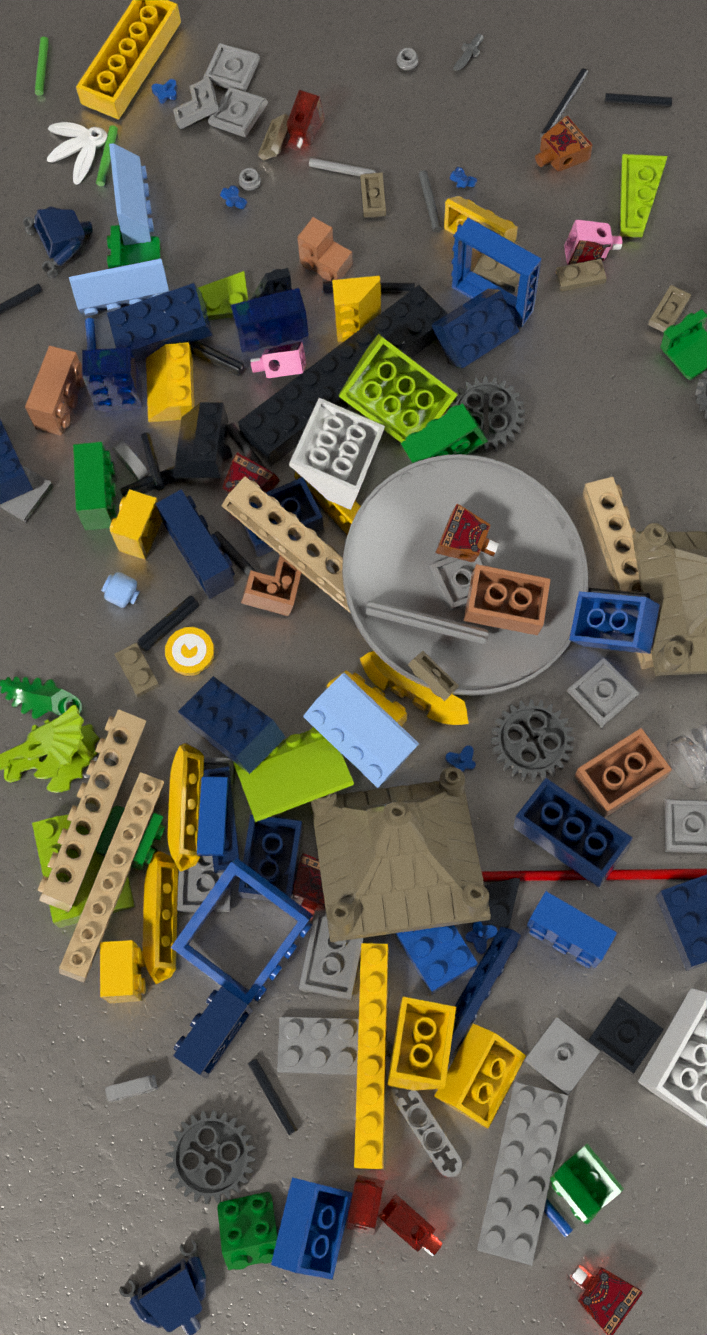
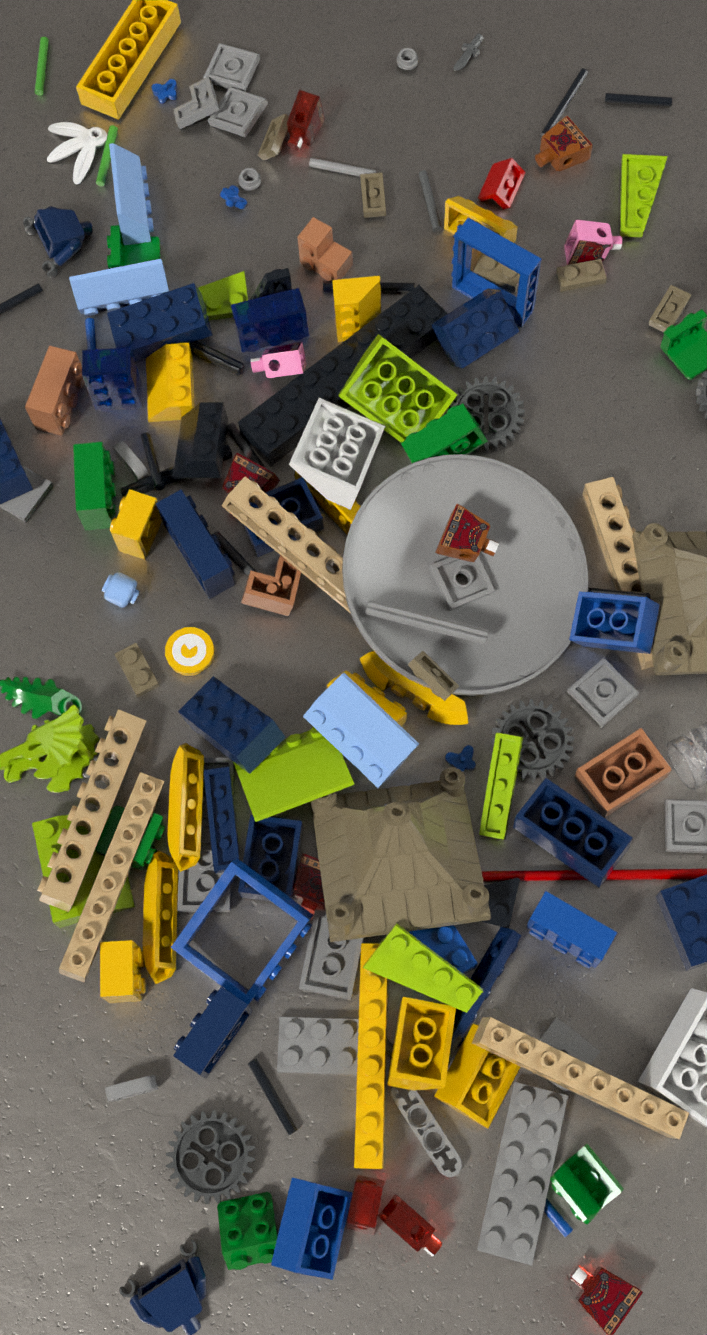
black axle [137,595,199,651] -> none
blue tile [197,777,228,856] -> none
blue piece [449,167,477,188] -> none
nougat brick [464,564,550,636] -> none
blue piece [465,921,498,954] -> none
black plate [588,997,664,1075] -> none
none -> lime wing [363,923,483,1013]
none -> tan brick [472,1017,689,1139]
none -> red panel [478,158,526,210]
none -> lime plate [479,733,523,840]

